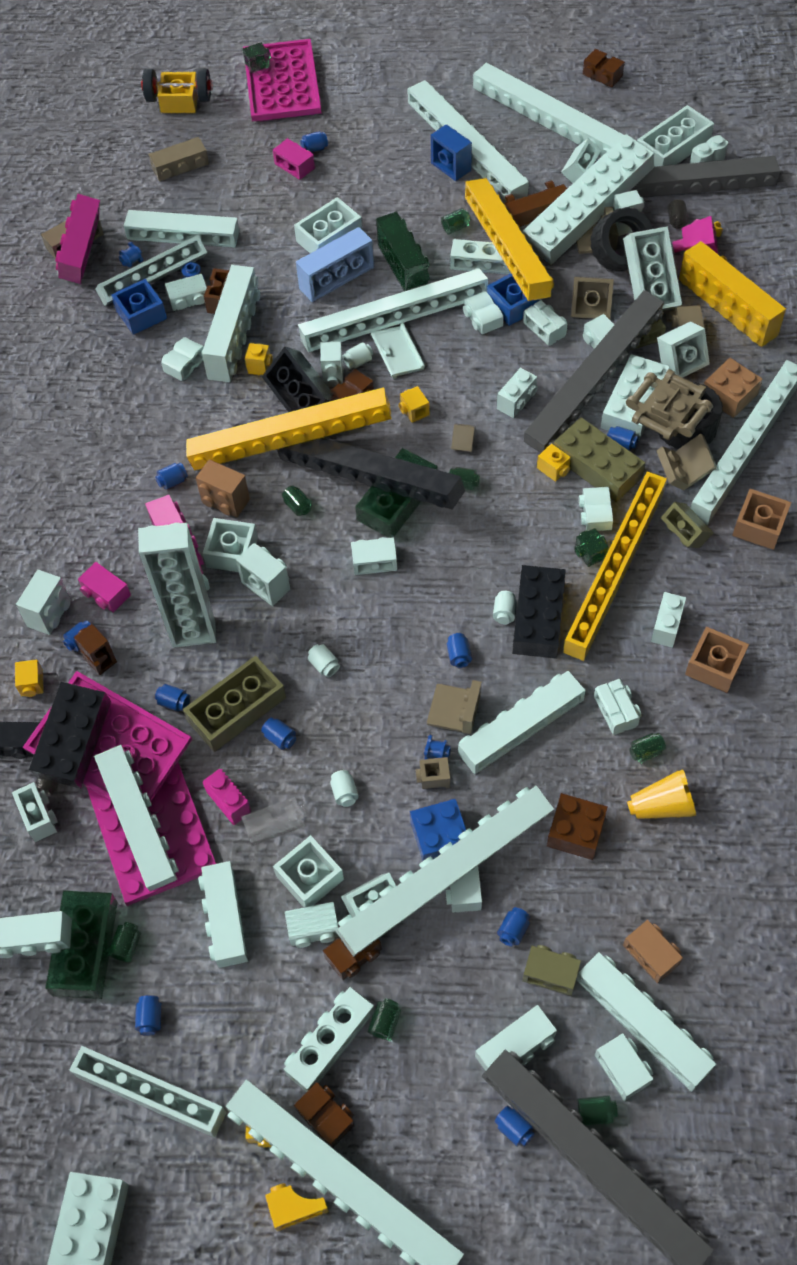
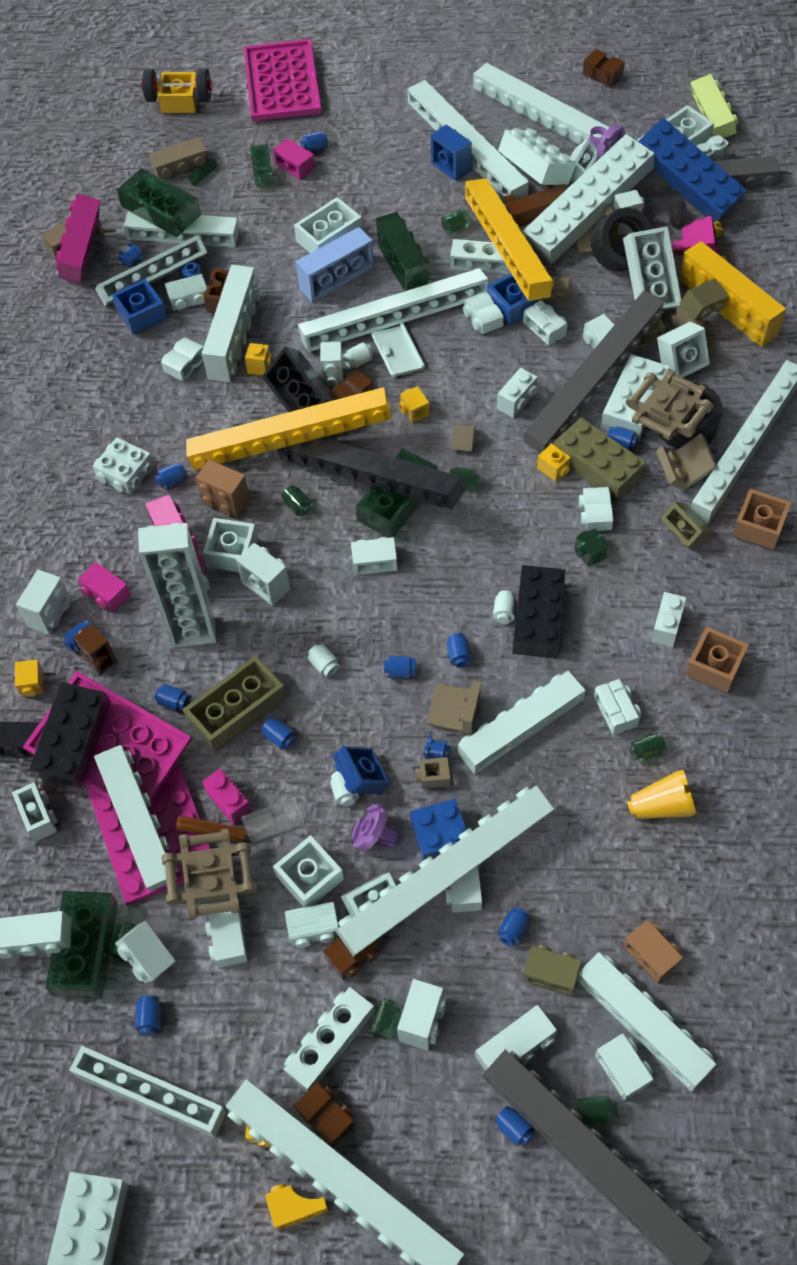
clear green brick [242,42,271,73] -> none
reddish brown brick [546,793,608,860] -> none
yellow brick [563,471,667,661] -> none
dark tan slope [571,277,614,319] -> none
medium nougat brick [704,358,763,418] -> none
none -> light aqua brick [92,437,154,495]
none -> light aqua brick [115,921,175,983]
none -> clear green brick [117,168,201,237]
none -> dark tan brick [161,829,257,920]
none -> dark orange axle [176,815,247,842]
none -> clear green axle [188,158,217,186]
none -> clear green brick [250,144,274,186]
none -> blue brick [332,746,391,794]
none -> medium lavender tile [351,804,399,852]
none -> blue brick [384,655,416,678]
none -> light aqua brick [397,979,446,1051]
none -> light aqua brick [498,128,576,185]
none -> dark tan brick [544,276,572,304]
none -> medium lavender tile [589,124,625,159]
none -> blue brick [638,117,746,223]
none -> olive brick [680,279,729,320]
none -> yellowish green brick [690,74,738,138]

